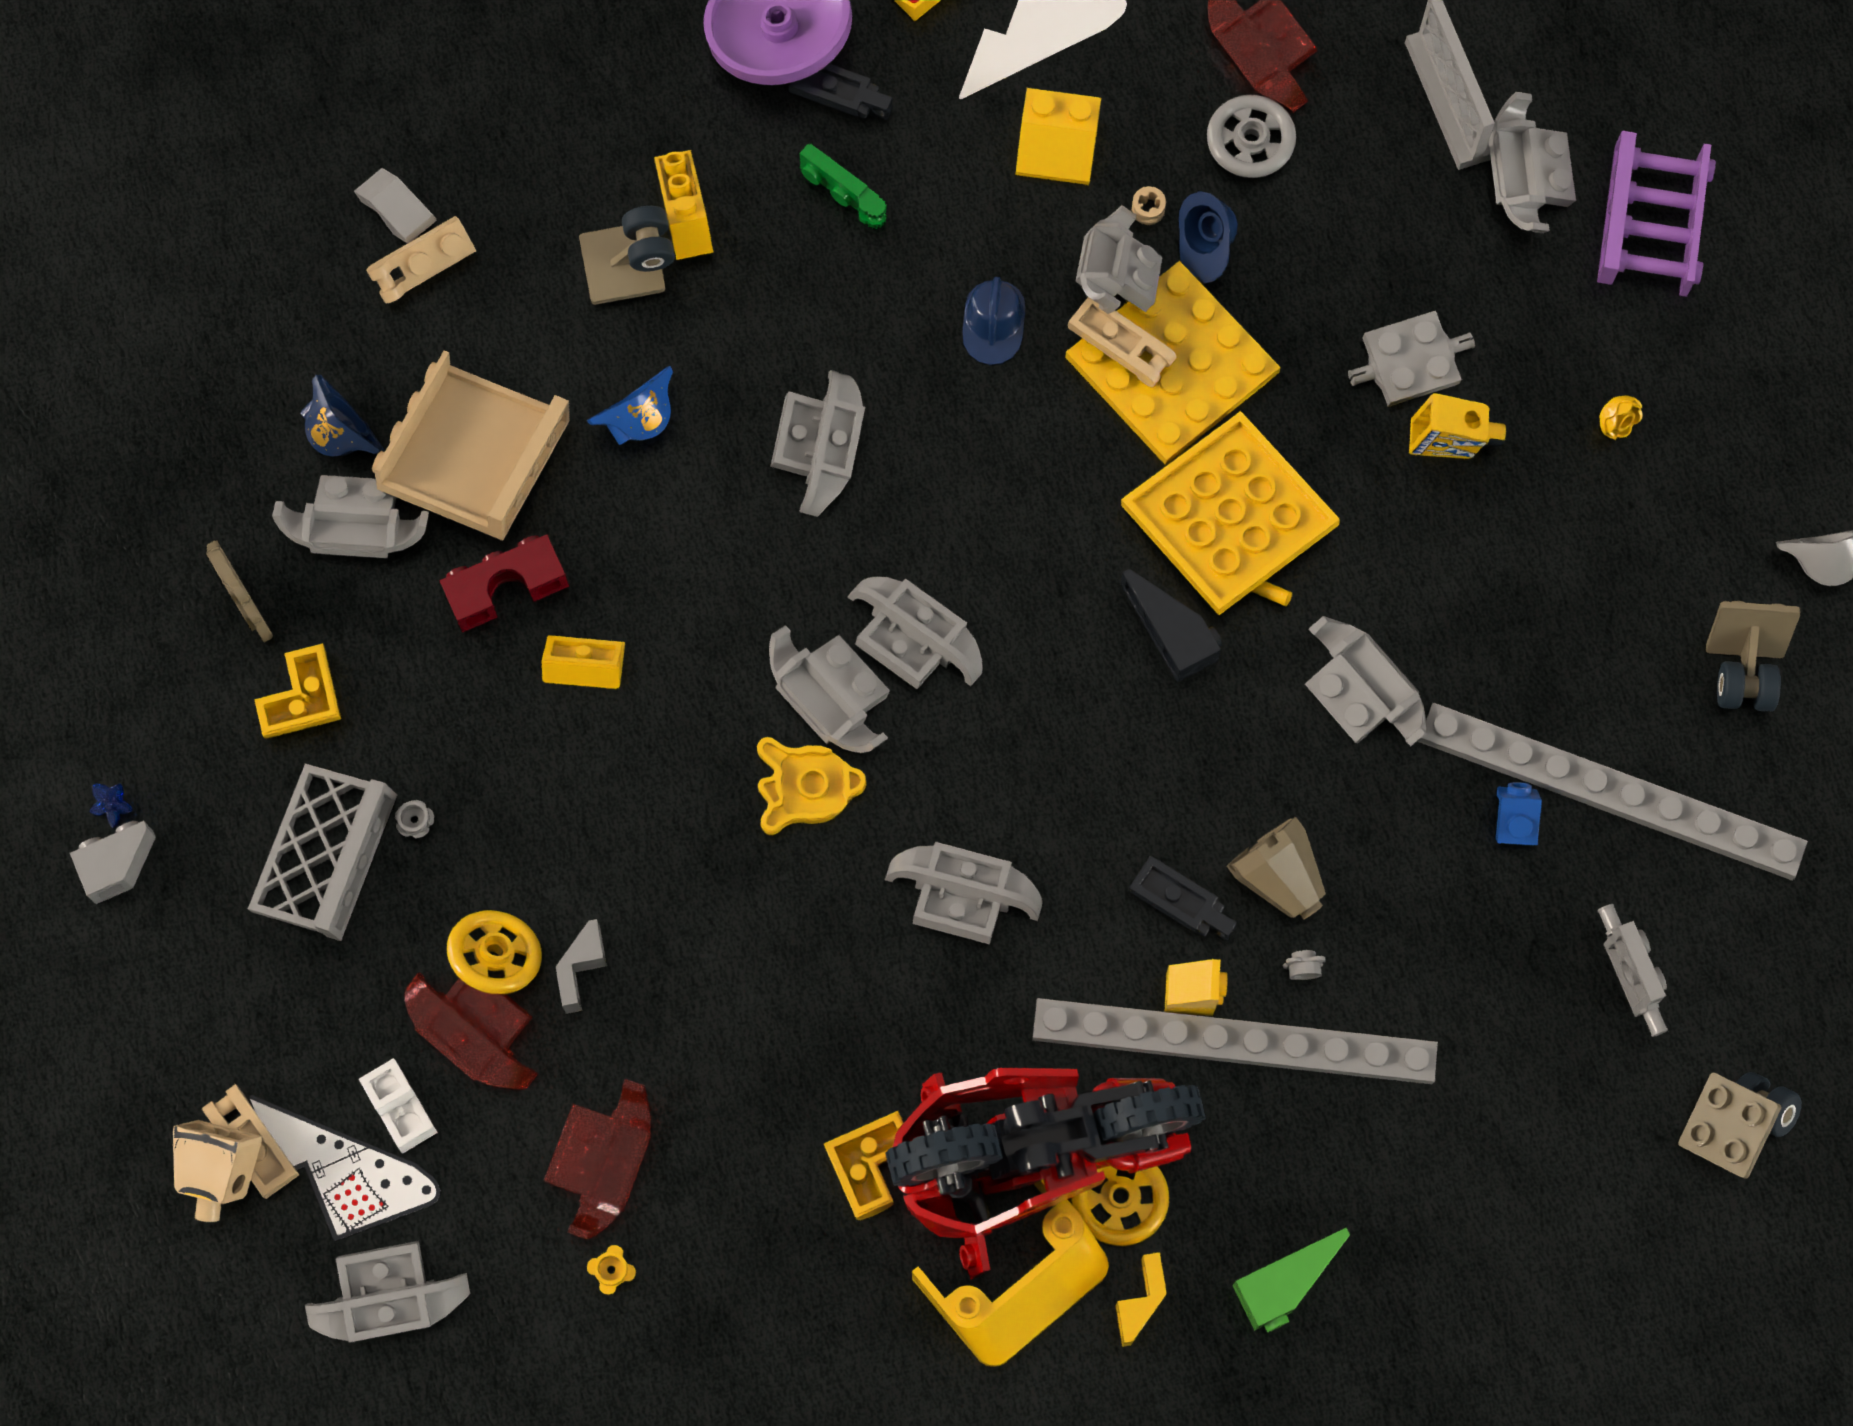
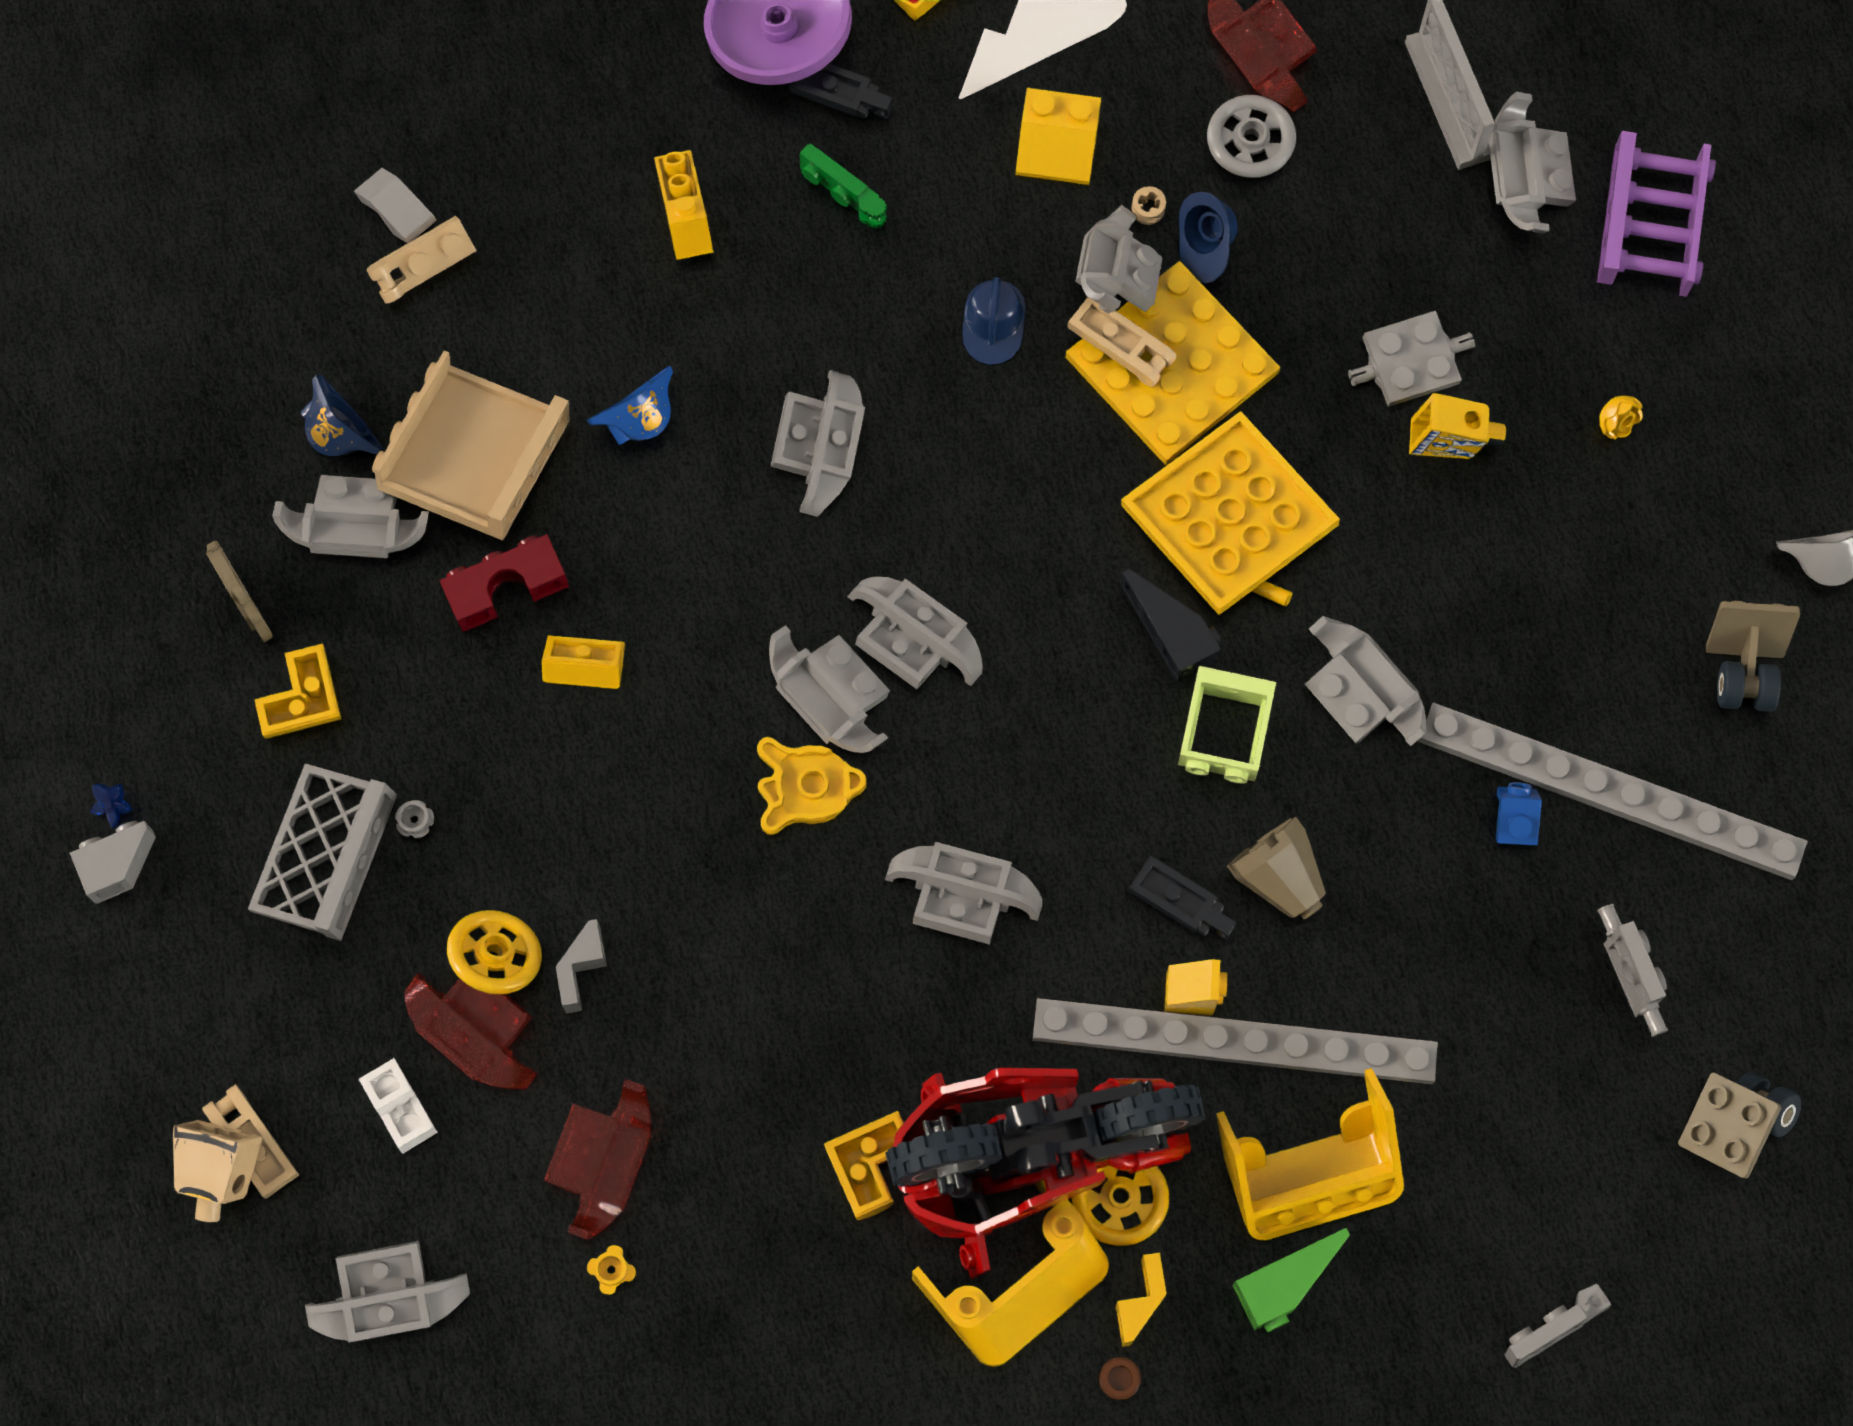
sticker [249,1095,440,1241] -> none
dark tan plate [579,206,675,305] -> none
light grey plate [1283,950,1326,980] -> none
none -> reddish brown tile [1099,1357,1141,1400]
none -> yellowish green window [1178,666,1276,784]
none -> yellow windscreen [1216,1068,1404,1240]
none -> light grey hinge [1505,1284,1611,1368]

